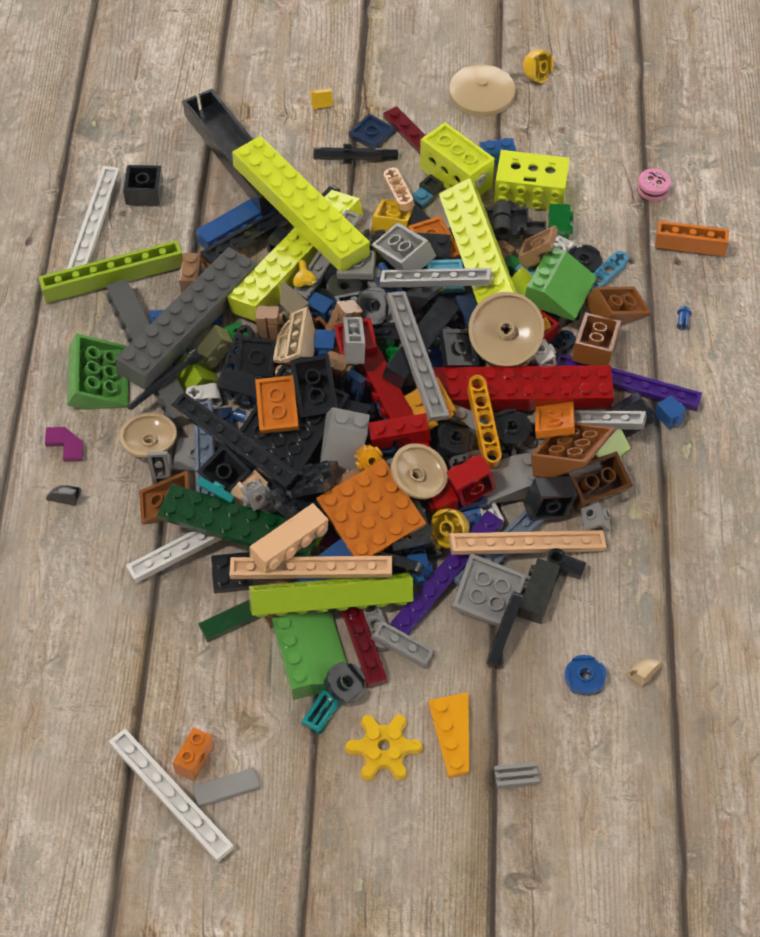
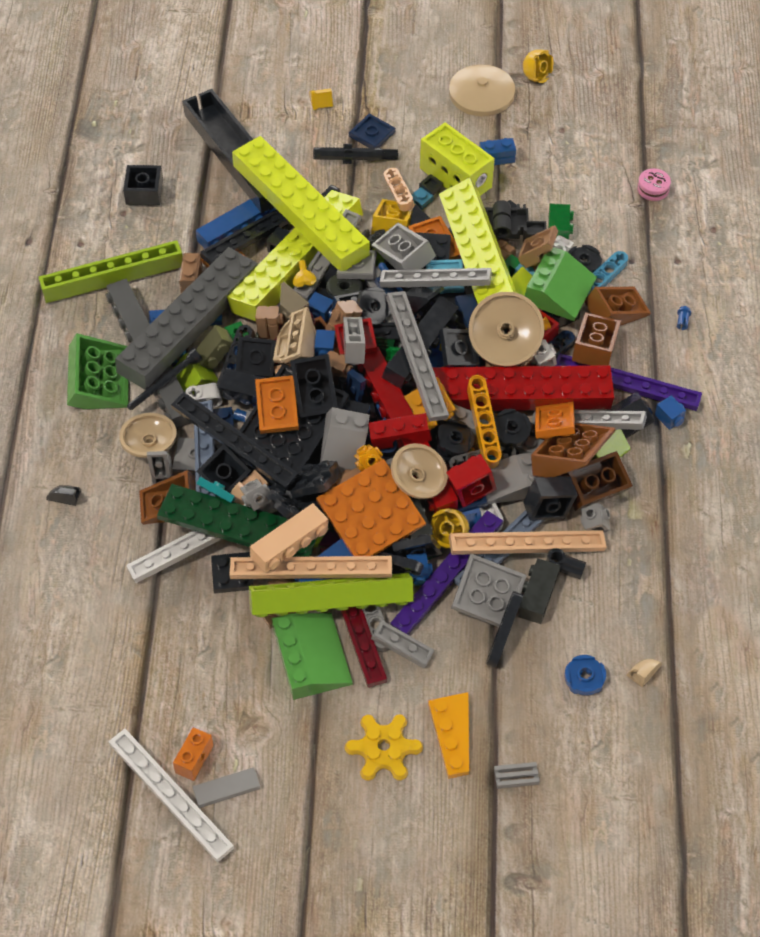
magenta tile [45,427,84,462] -> none
white plate [67,166,120,269] -> none
dark green tile [198,600,260,642] -> none
teal tile [301,689,340,734] -> none
black plate [324,662,366,705] -> none
dark red plate [383,106,426,154] -> none
neon yellow piece [494,150,570,210] -> none
orange brick [654,221,729,257] -> none

